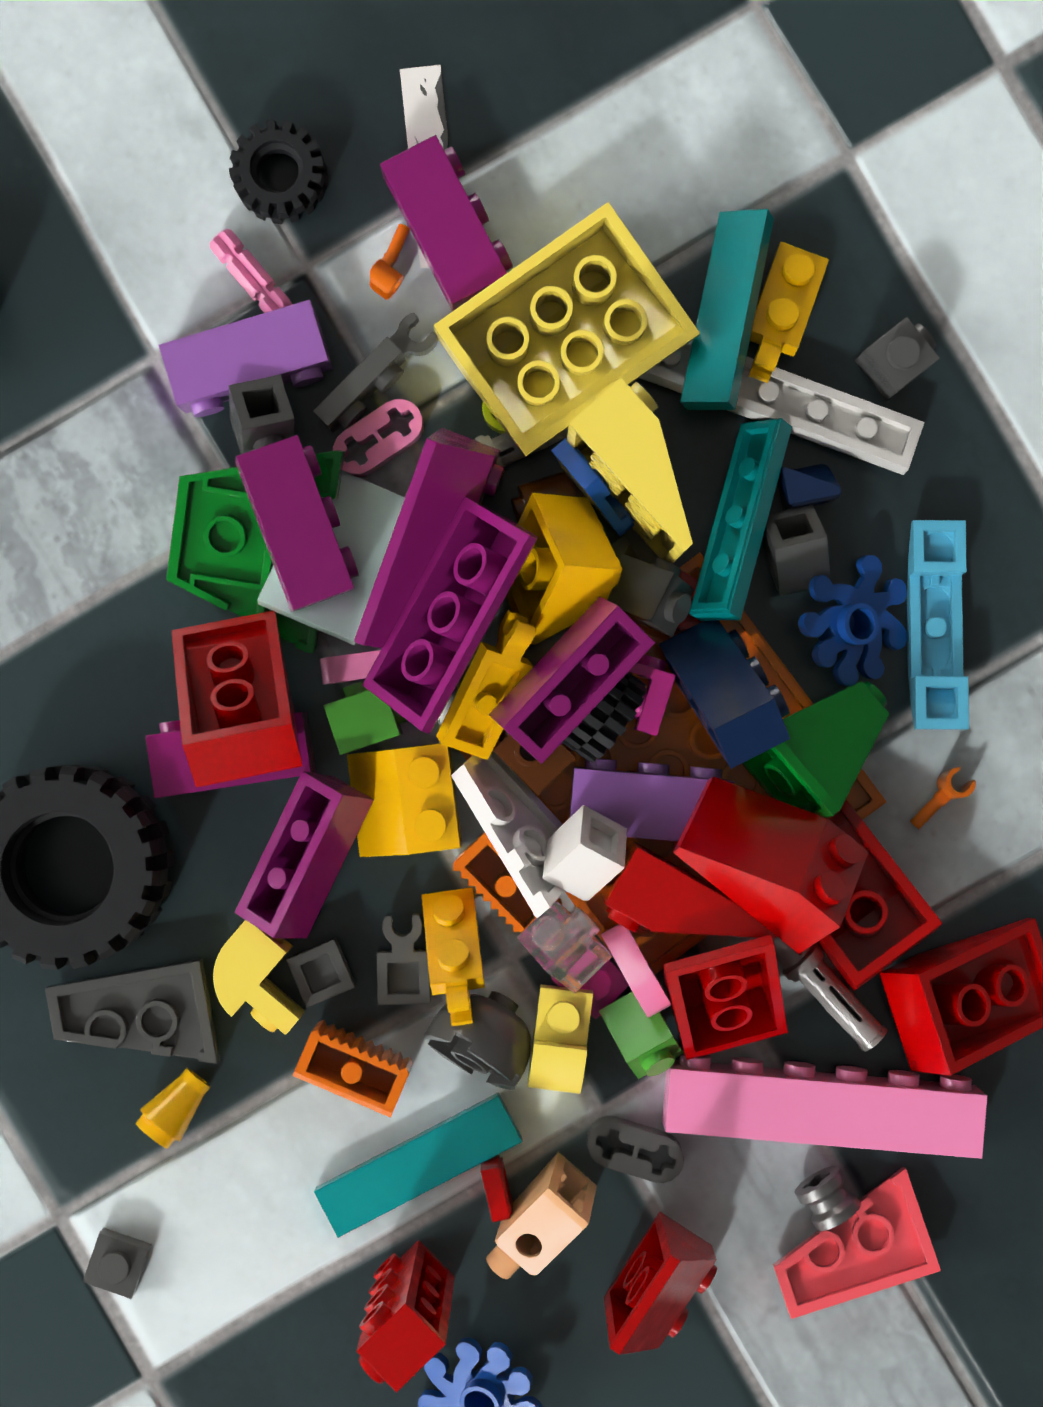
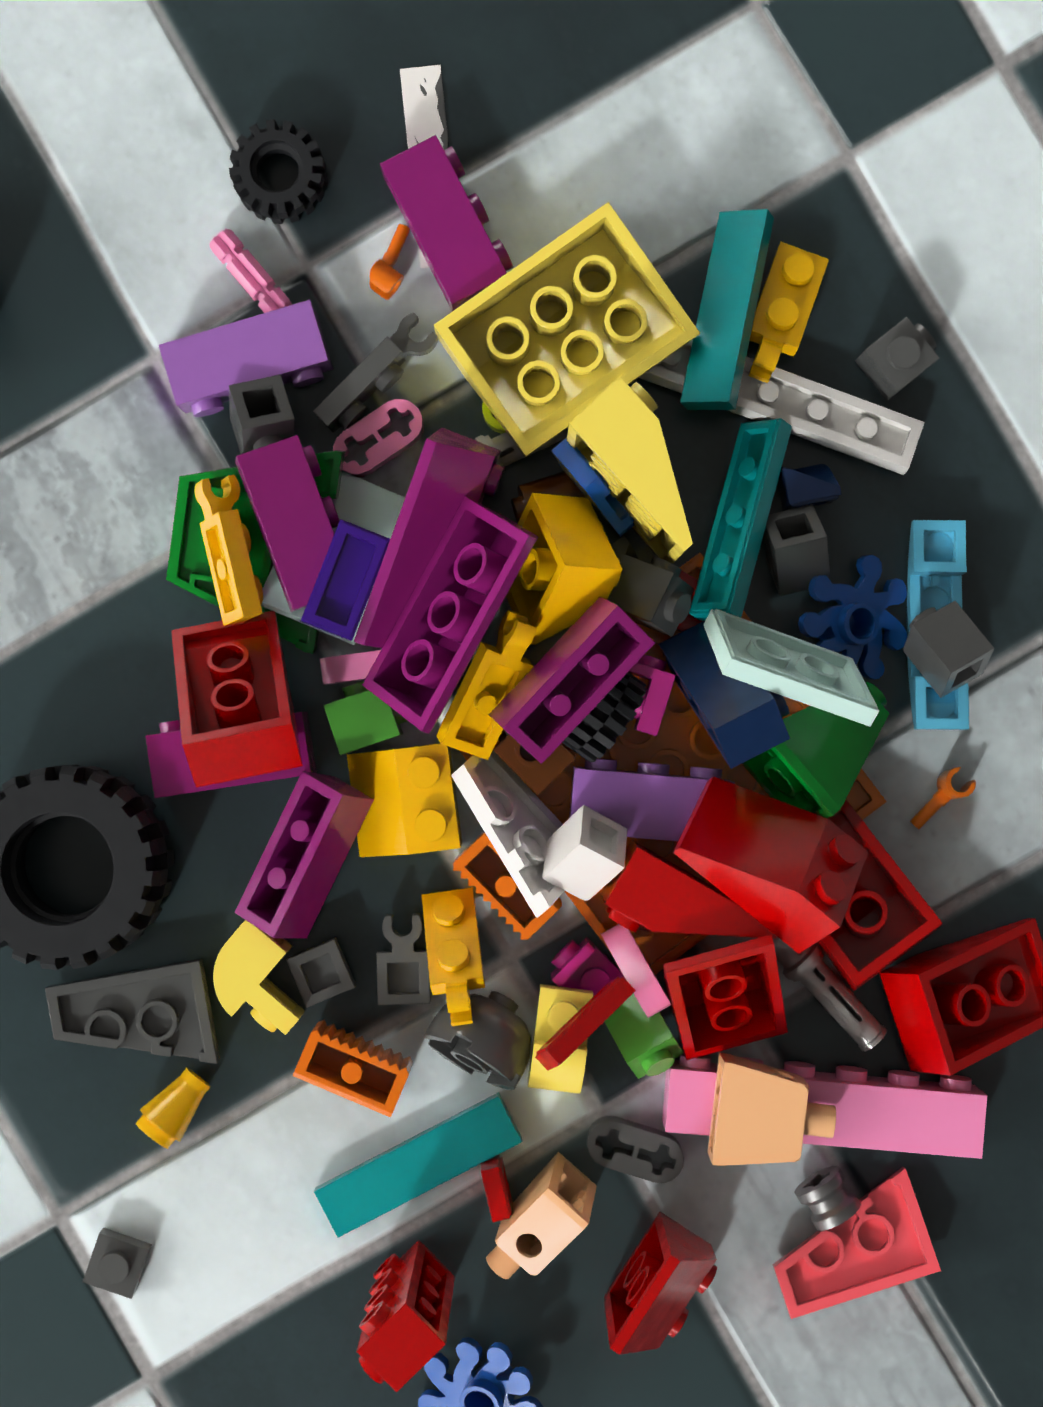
clear brick [517,901,612,993] -> none
none -> yellow plate [195,475,263,626]
none -> dark purple tile [300,519,390,641]
none -> red tile [535,977,636,1071]
none -> light aqua tile [703,609,879,727]
none -> light nougat torso [707,1052,836,1166]
none -> dark grey brick [903,601,994,698]

